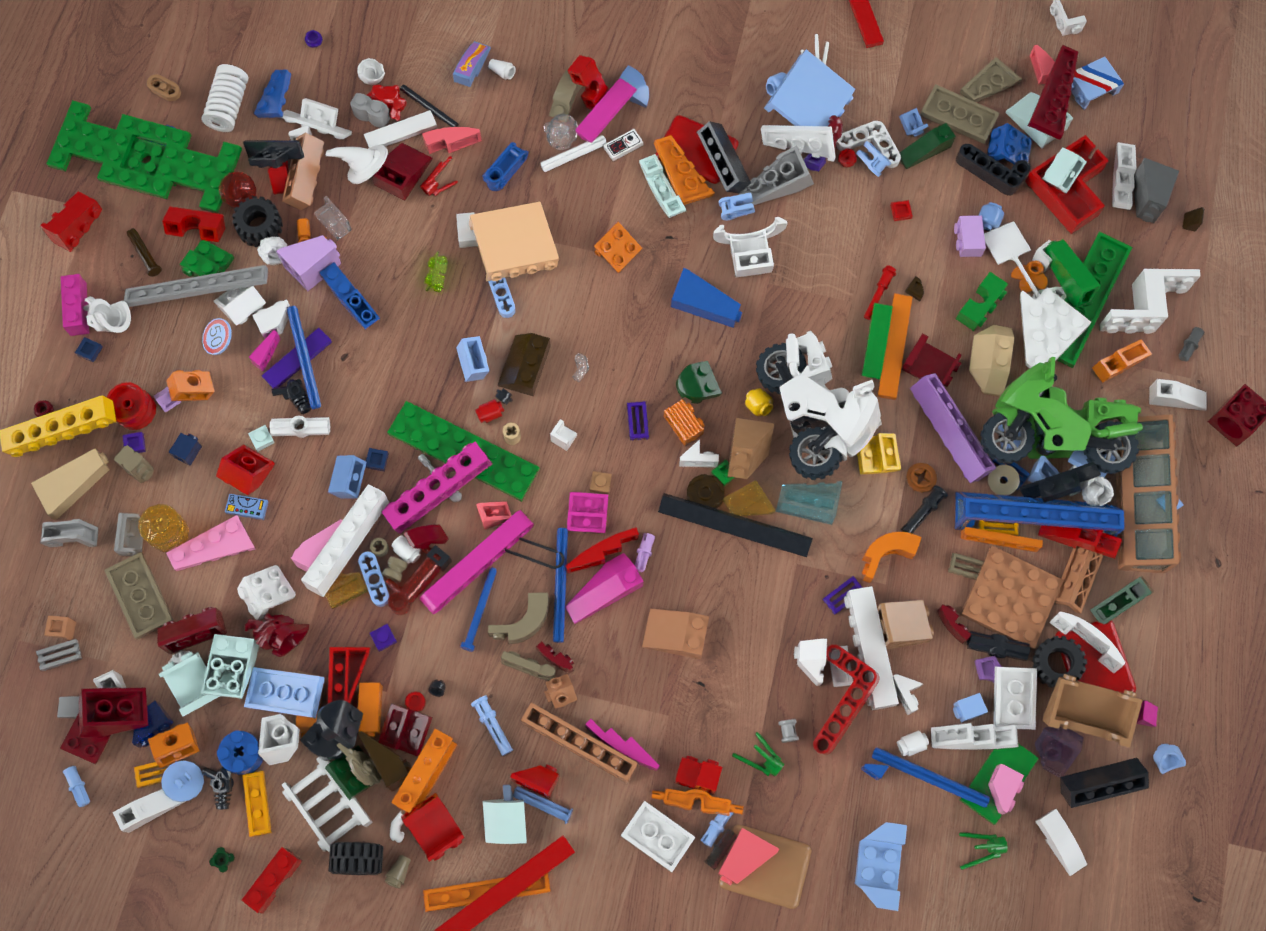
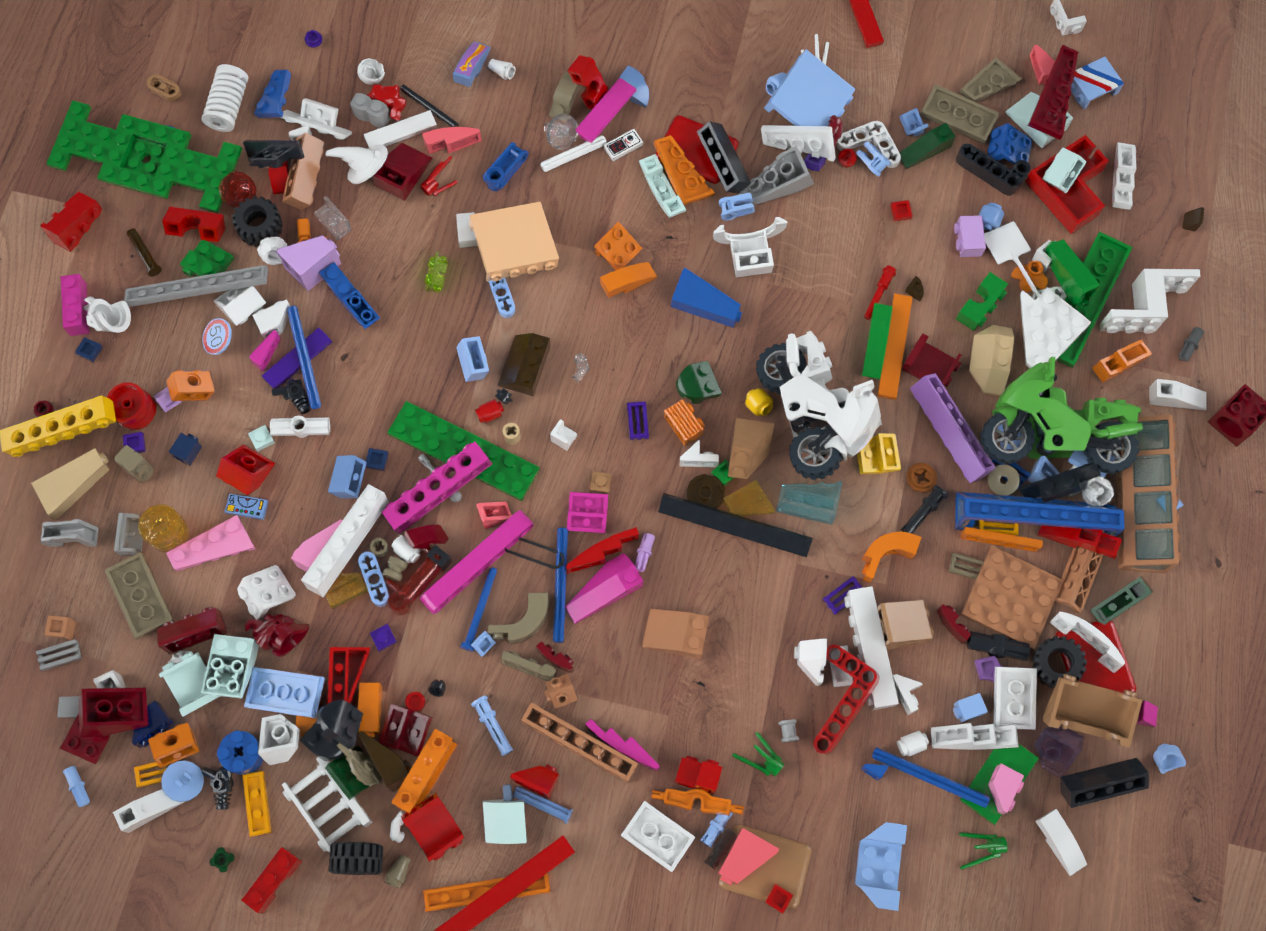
dark grey slope [1133,158,1179,223] -> none
none -> light blue slope [471,631,496,657]
none -> orange slope [600,262,657,298]
none -> red plate [764,884,794,914]

